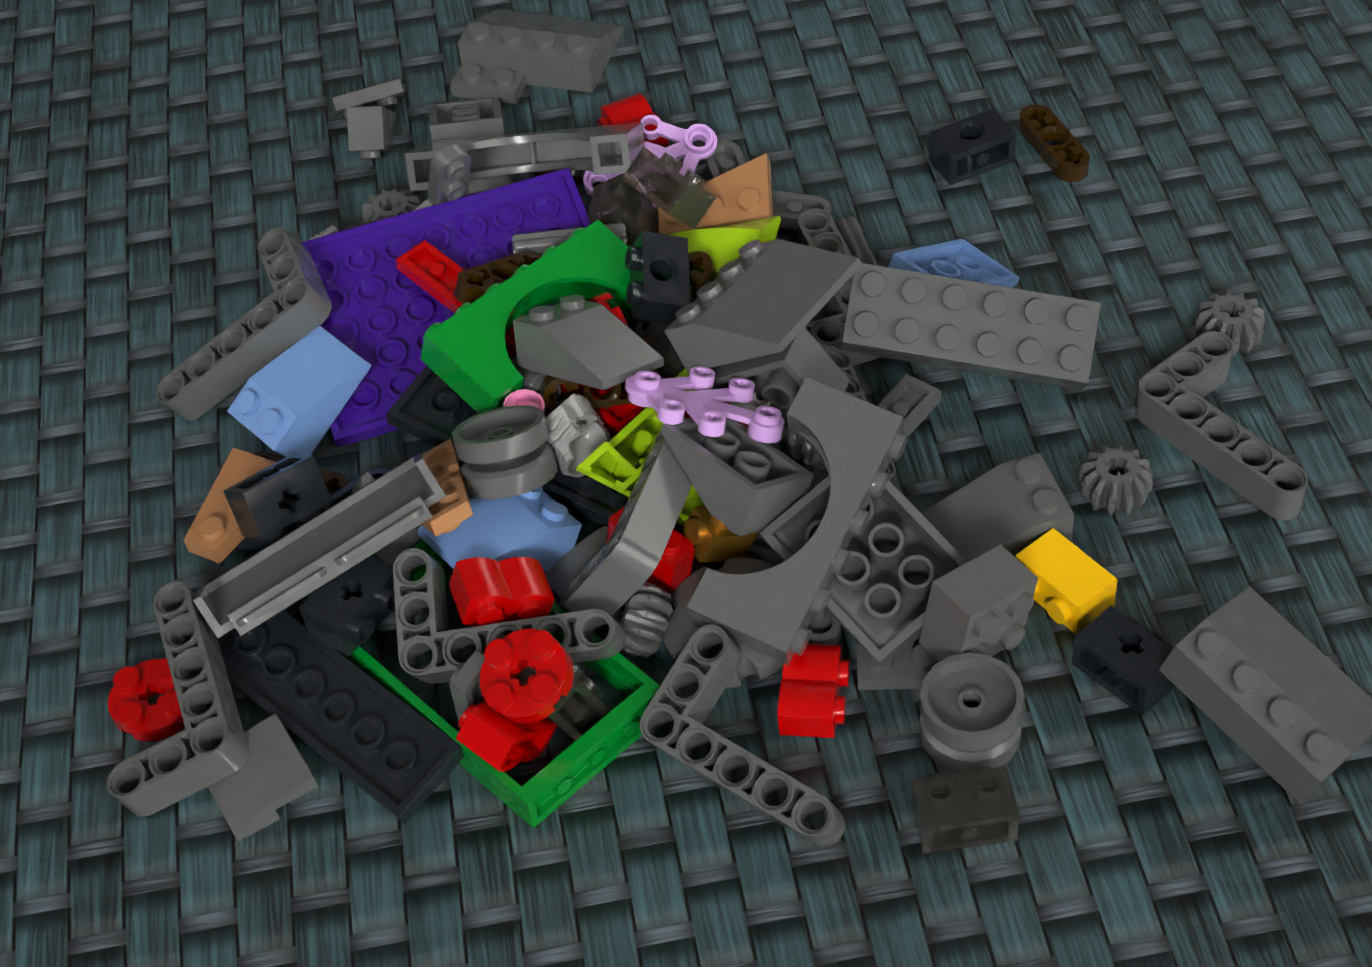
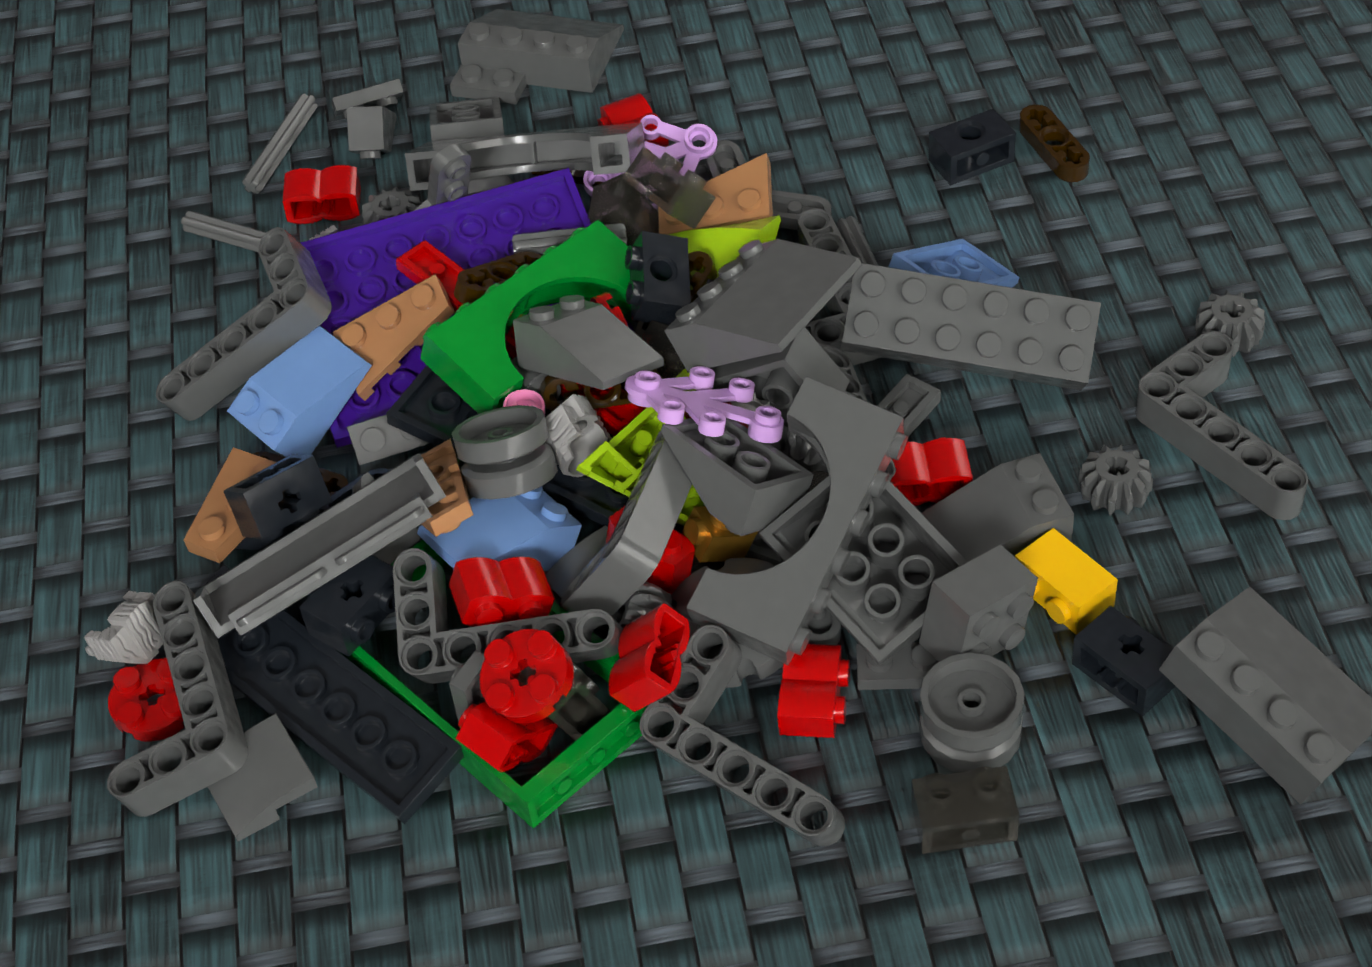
none -> light grey hair [83,591,163,664]
none -> dark grey axle [181,211,266,252]
none -> dark grey axle [242,94,318,194]
none -> red brick [282,165,361,224]
none -> medium nougat wing [332,275,455,401]
none -> dark grey plate [347,415,430,466]
none -> red brick [609,603,690,712]
none -> red brick [890,437,973,506]

